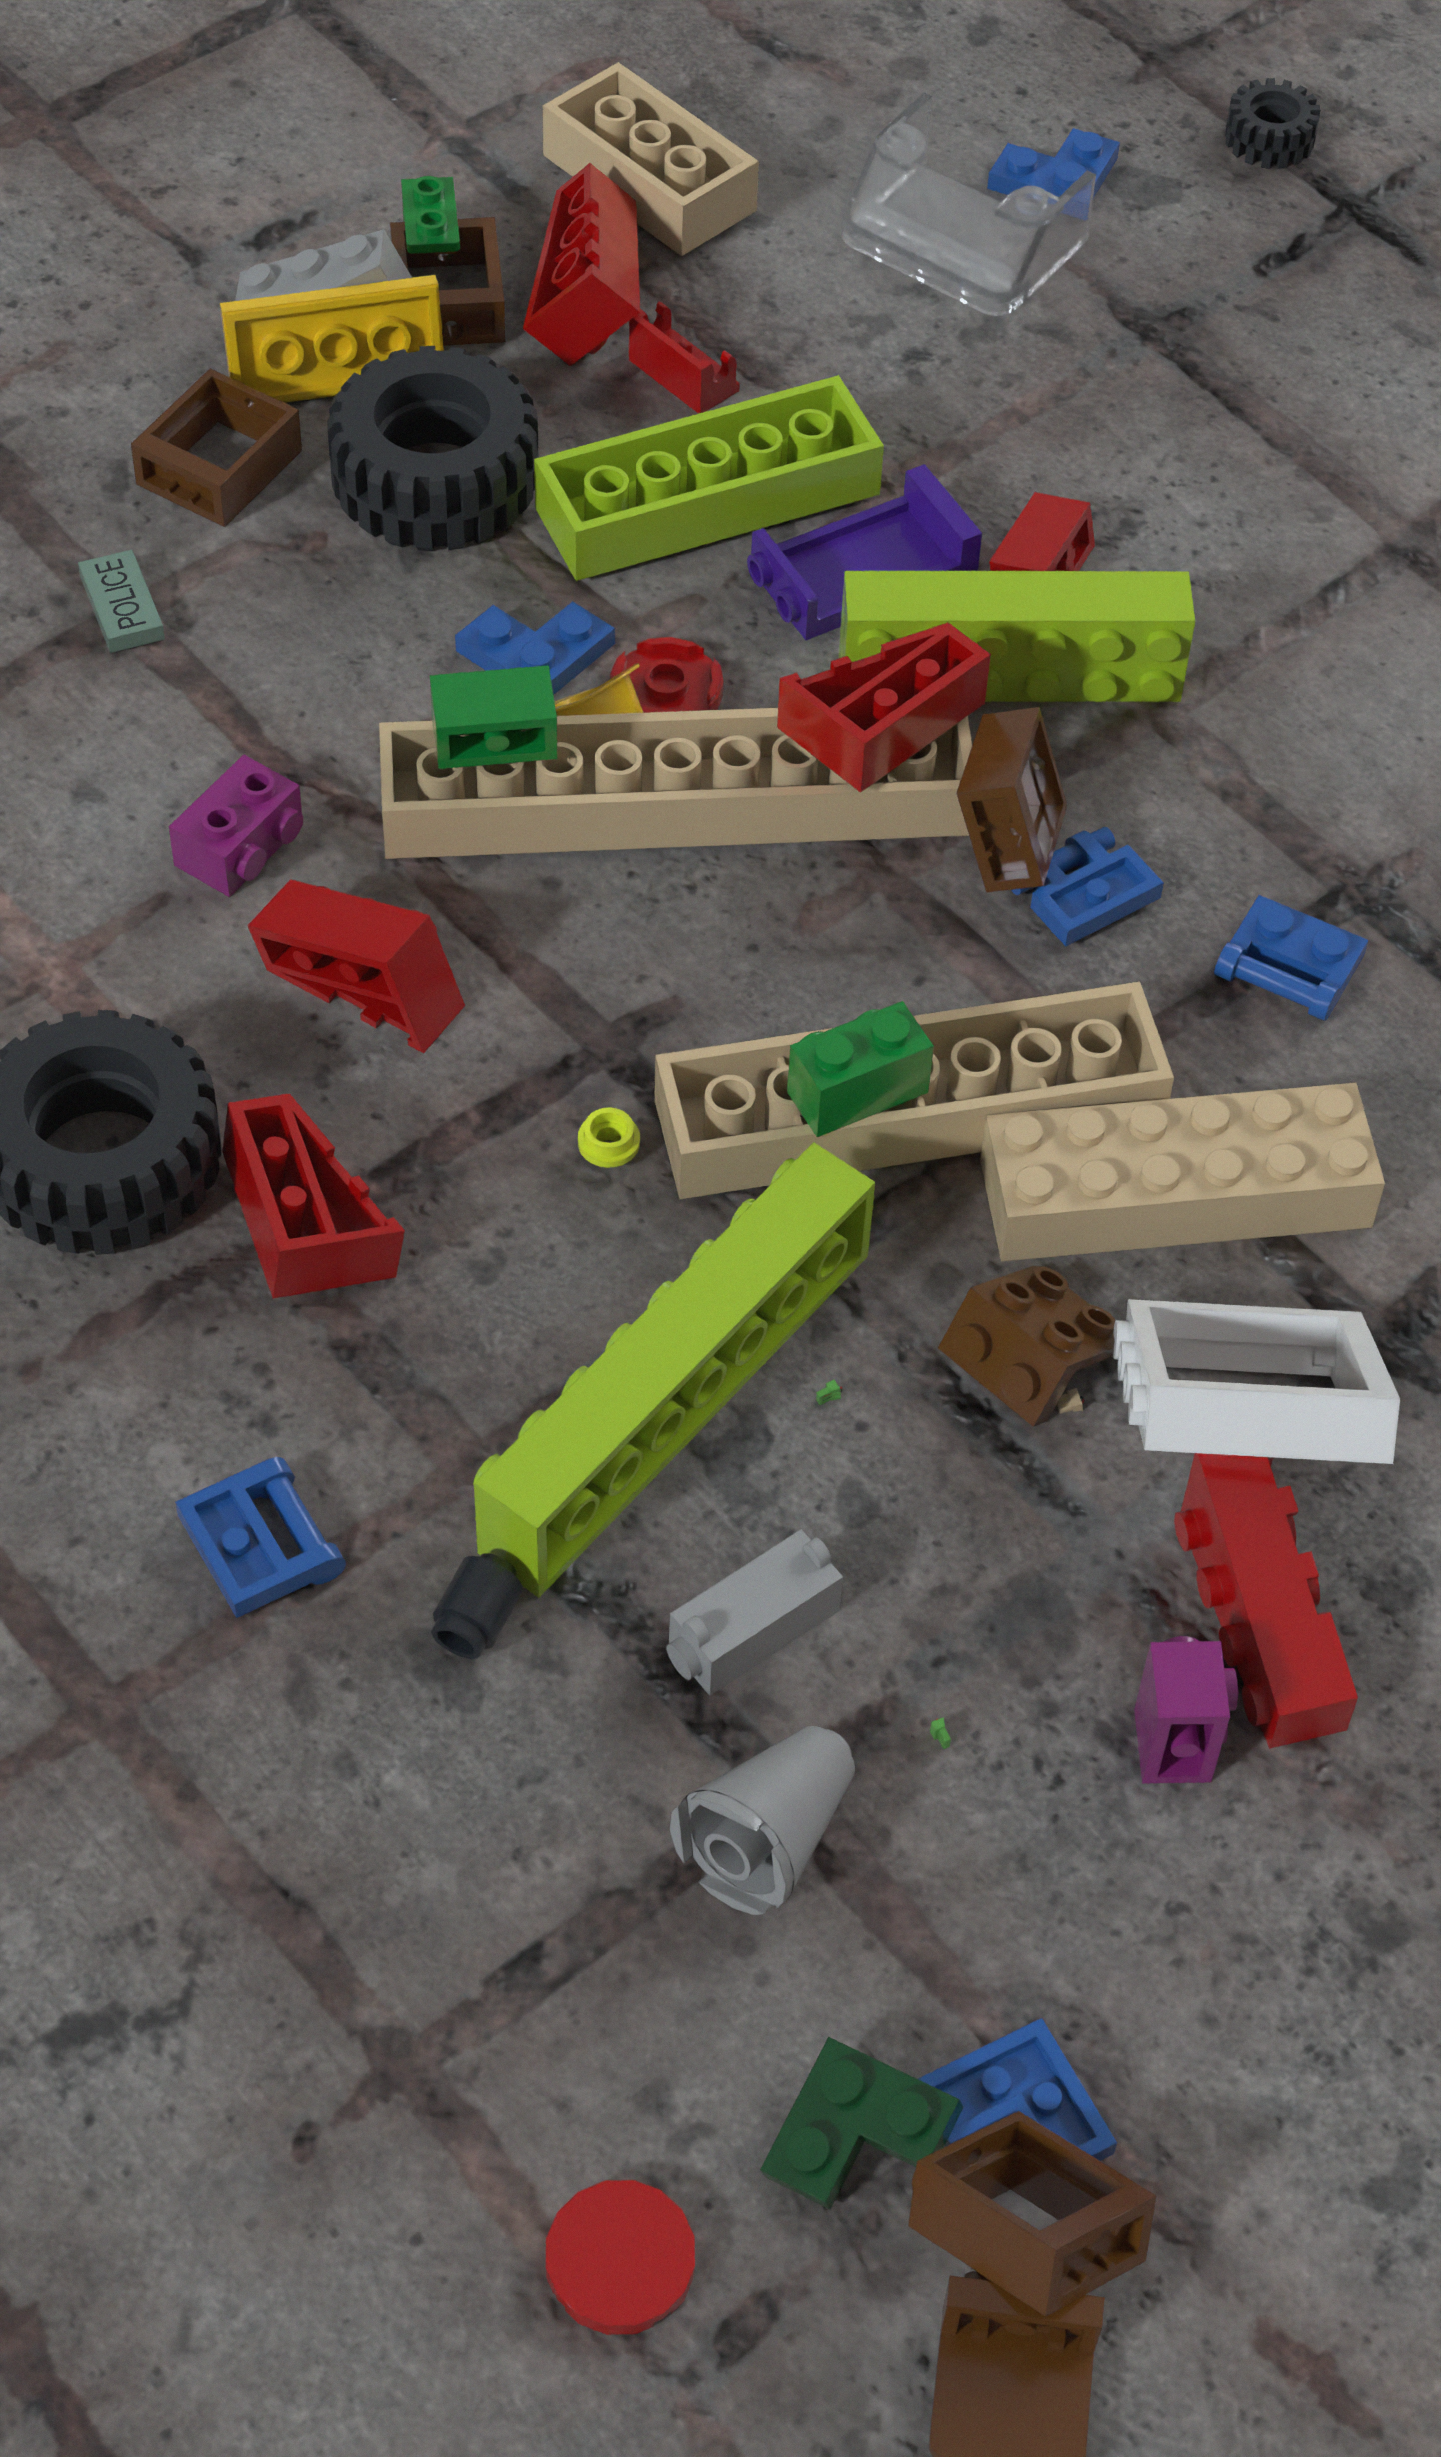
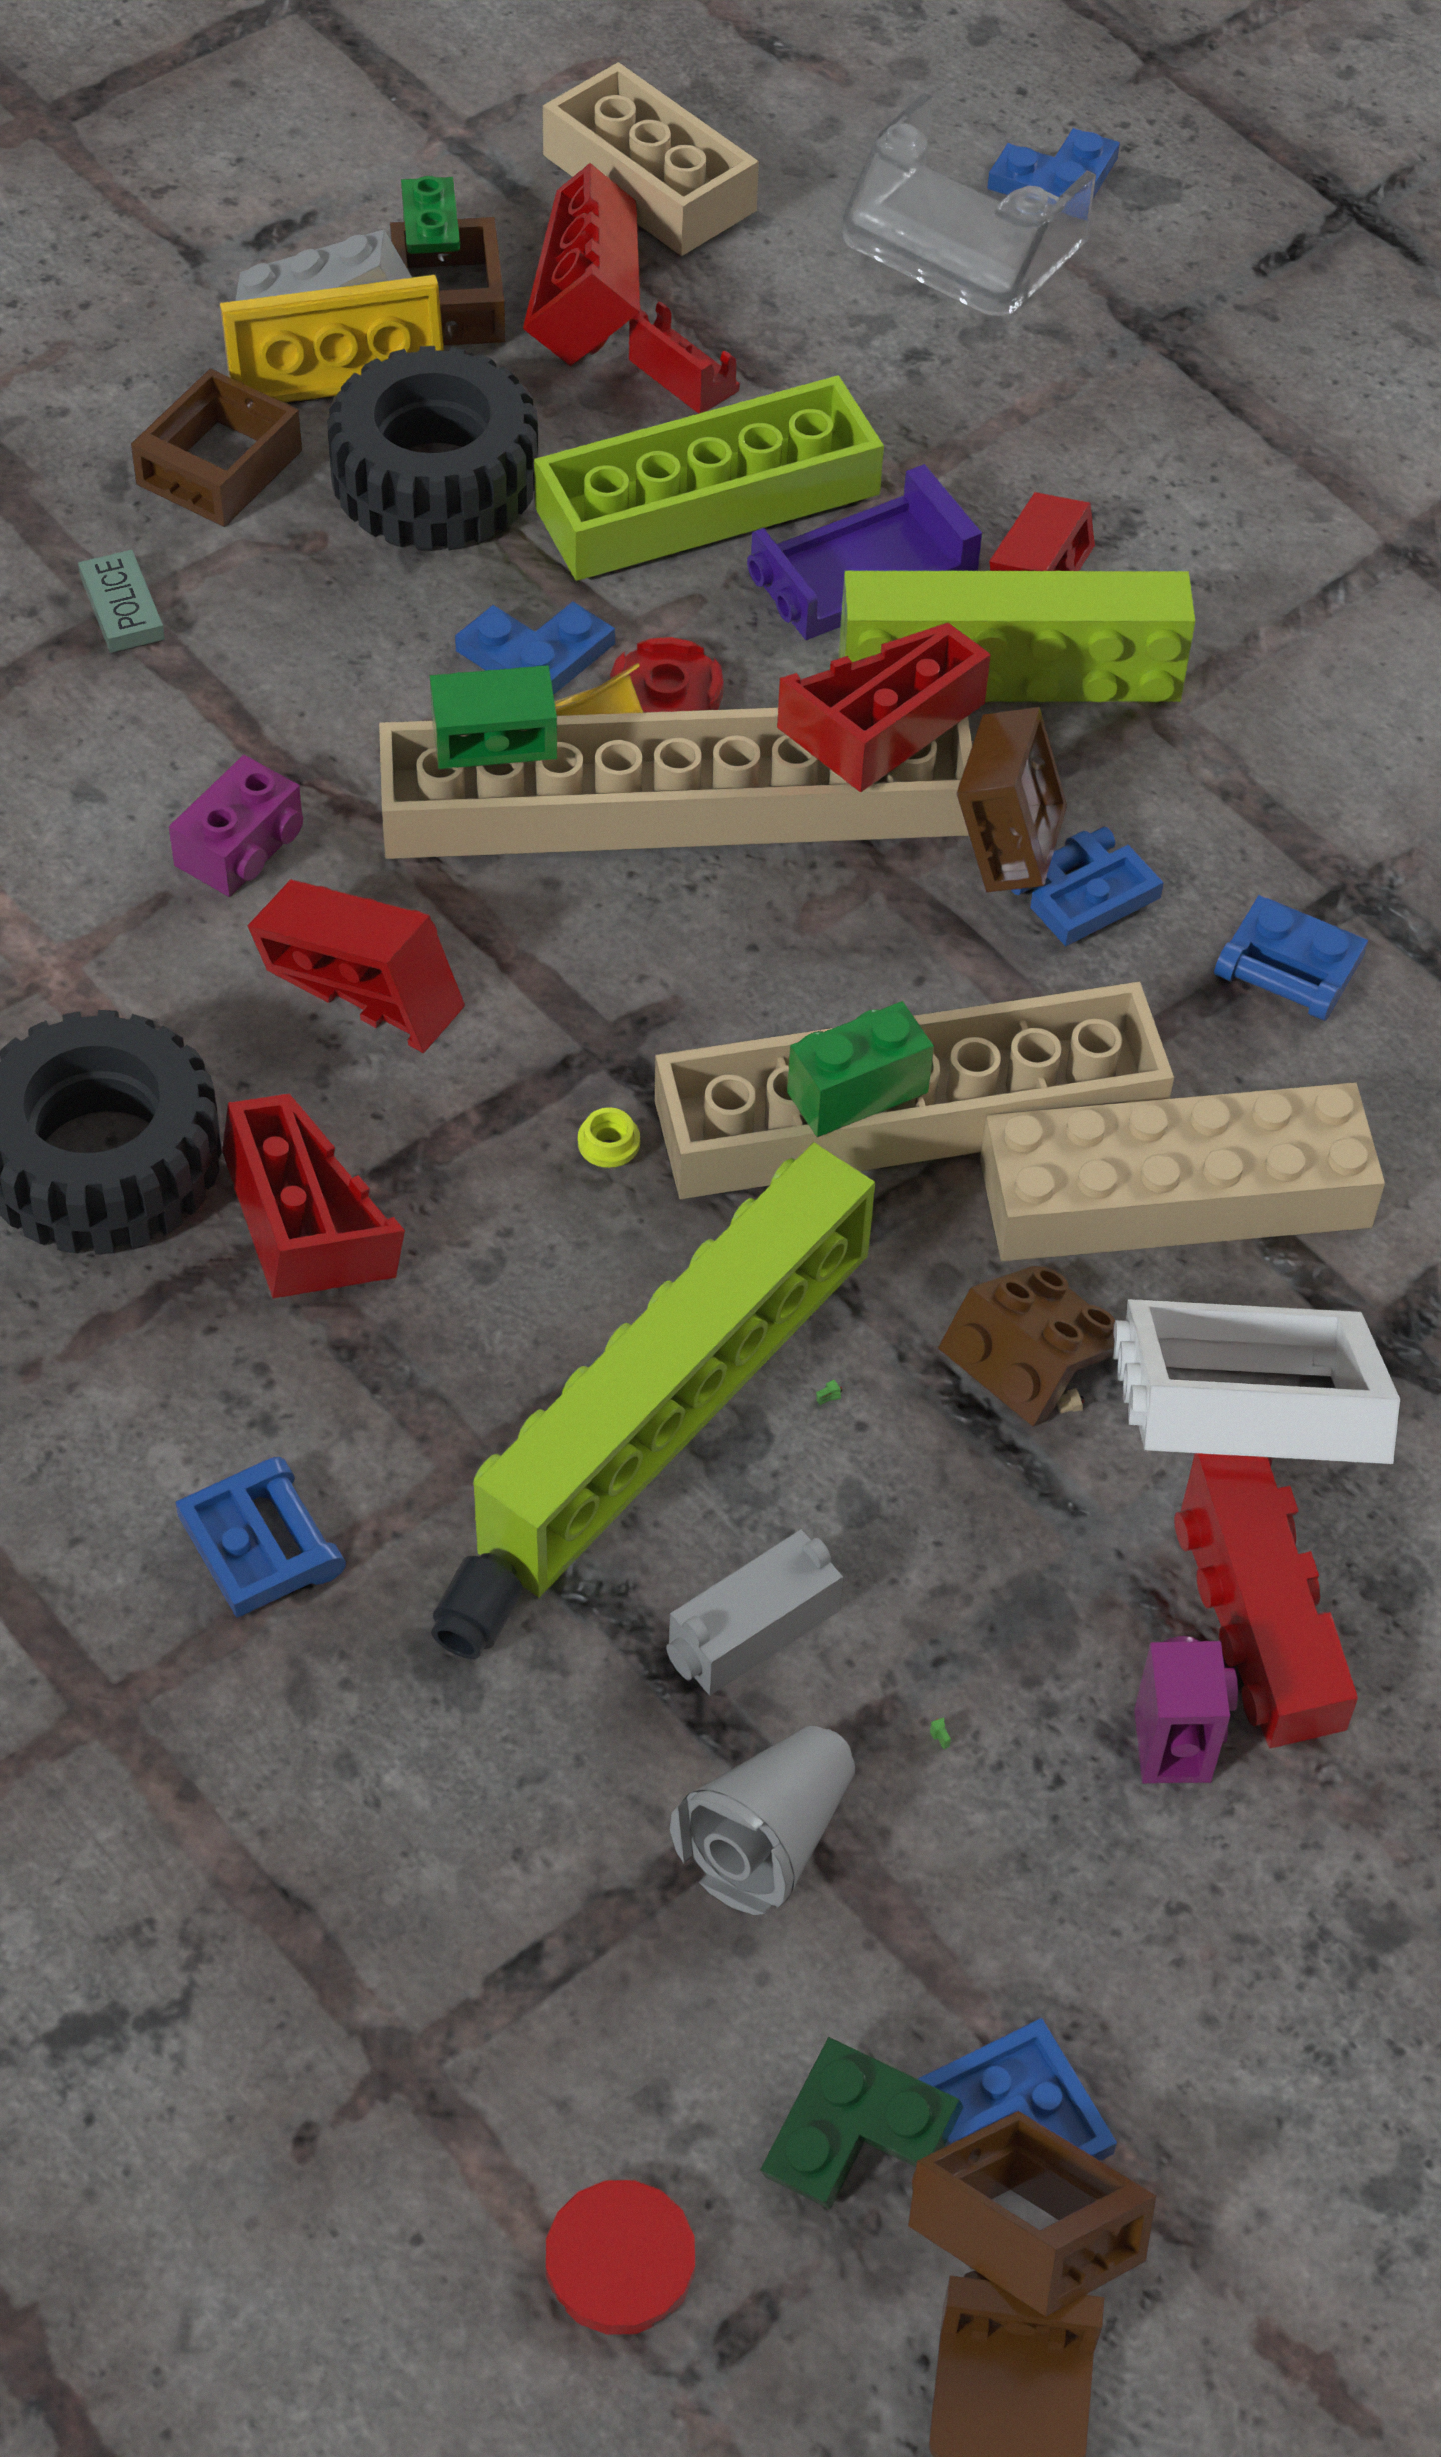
black tyre [1225,78,1321,169] -> none

